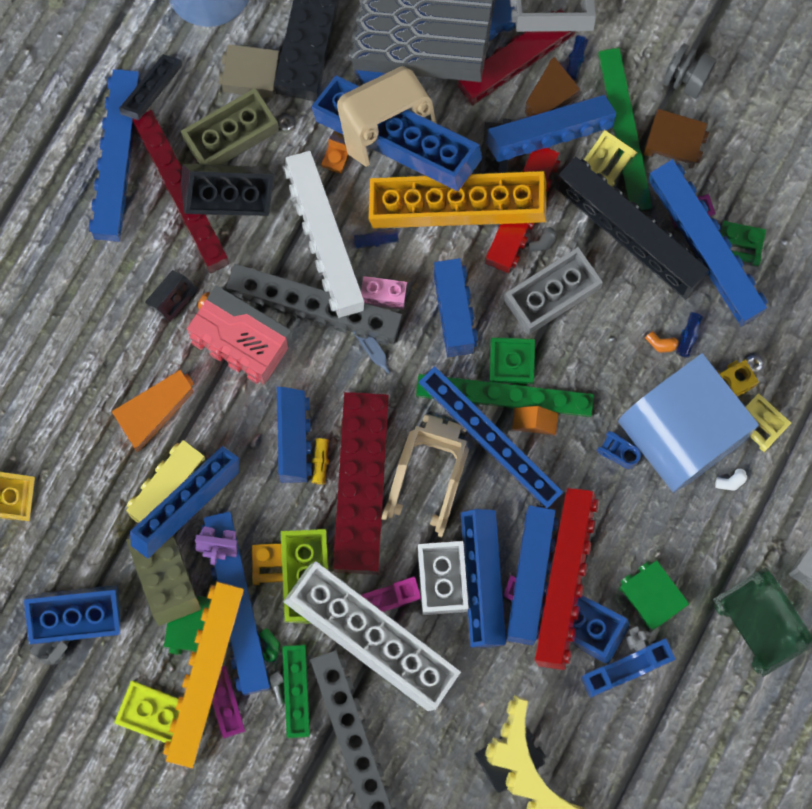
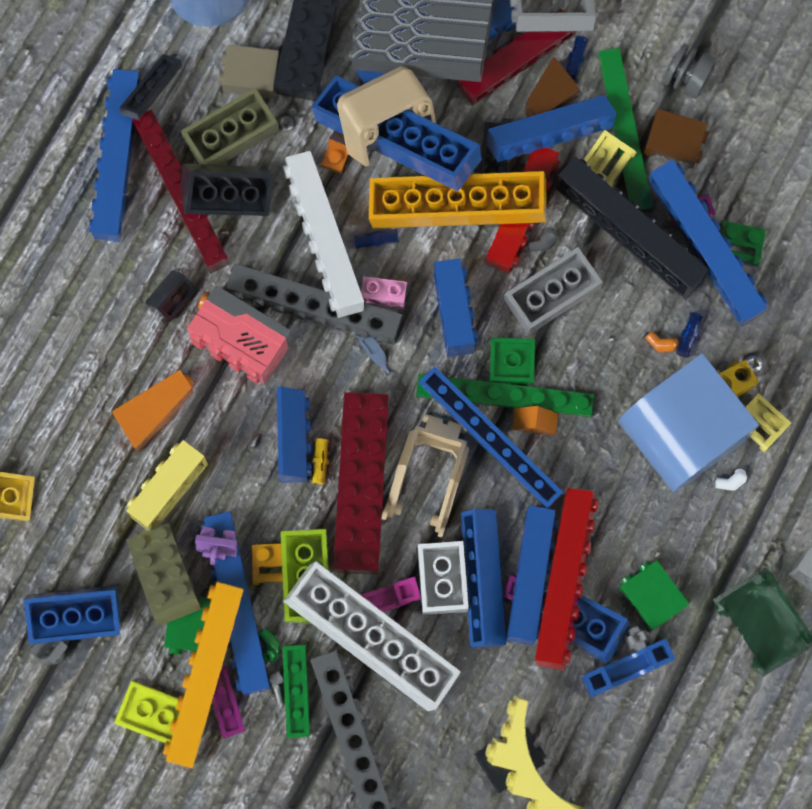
blue brick [130,446,239,559] -> none
blue piece [597,431,641,469] -> none

